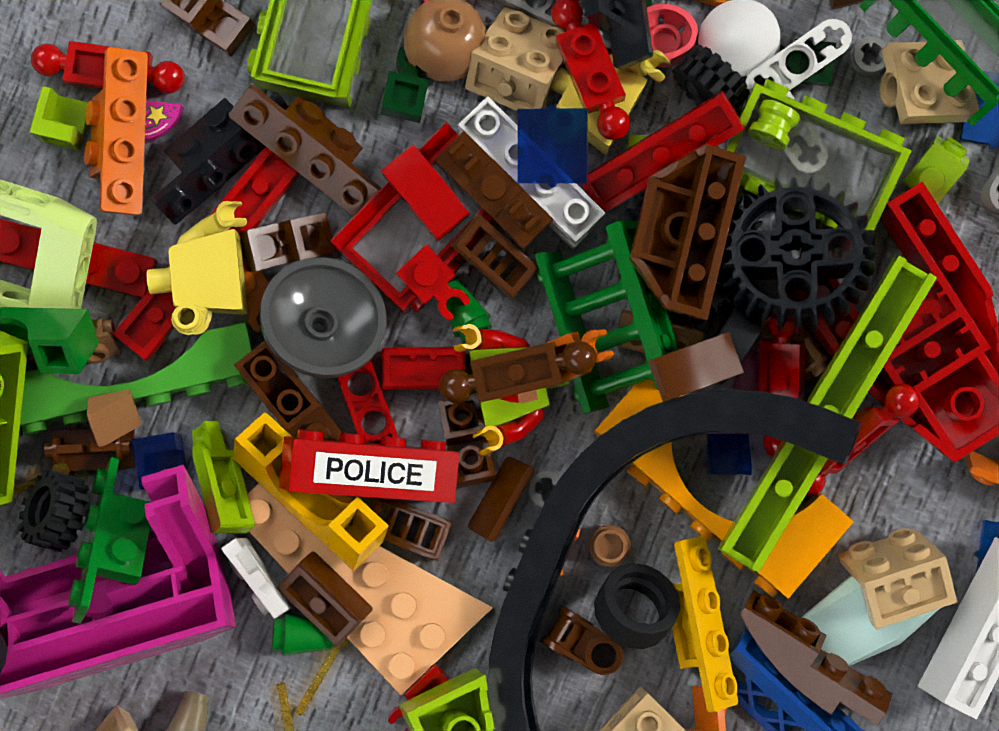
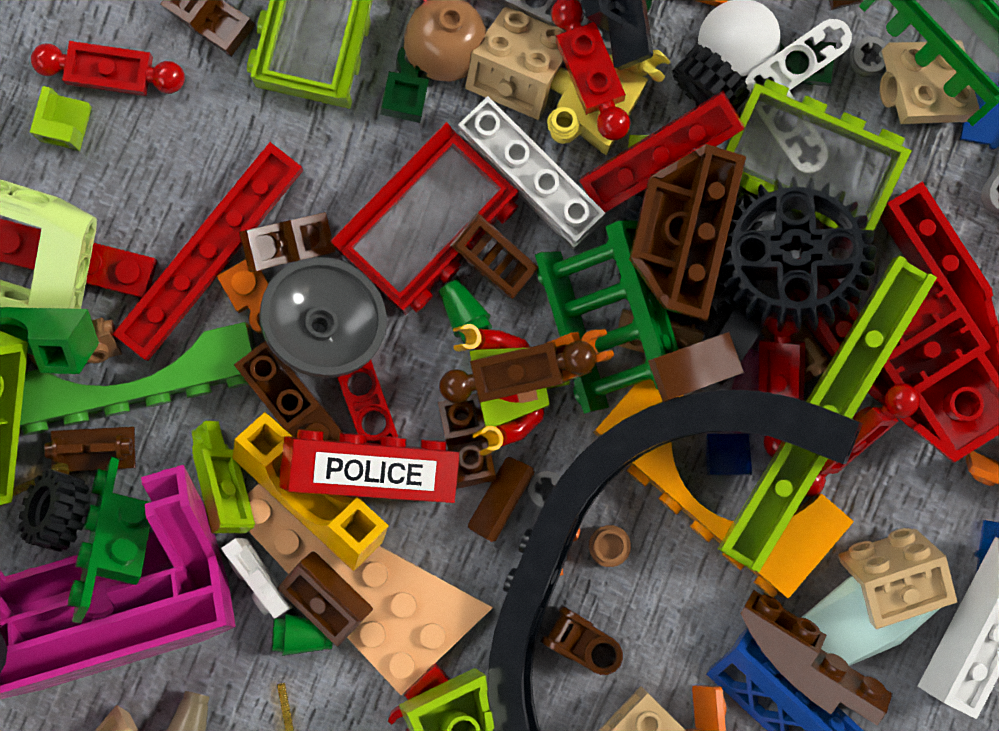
orange bracket [84,47,148,216] -> none
medium nougat slope [87,389,141,447] -> none
clear blue panel [132,432,187,490] -> none
dark pink tile [145,100,184,143] -> none
light yellow torso [147,201,248,335] -> none
black bracket [152,92,289,225] -> none
reddish brown bracket [229,85,381,216] -> none
clear yellow piece [294,638,351,716] -> none
reddish brown slope [369,498,453,561] -> none
red slope [381,145,470,241] -> none
red plate [382,347,465,390] -> none
red plate [395,244,470,320] -> none
reddish brown plate [434,131,553,250] -> none
clear blue piece [518,104,588,188] -> none
black tyre [594,563,680,649] -> none
coral helmet [647,4,698,68] -> none
yellow bracket [672,536,738,712] -> none
lime wheel [748,99,800,150] -> none
lime bracket [903,136,970,204] -> none

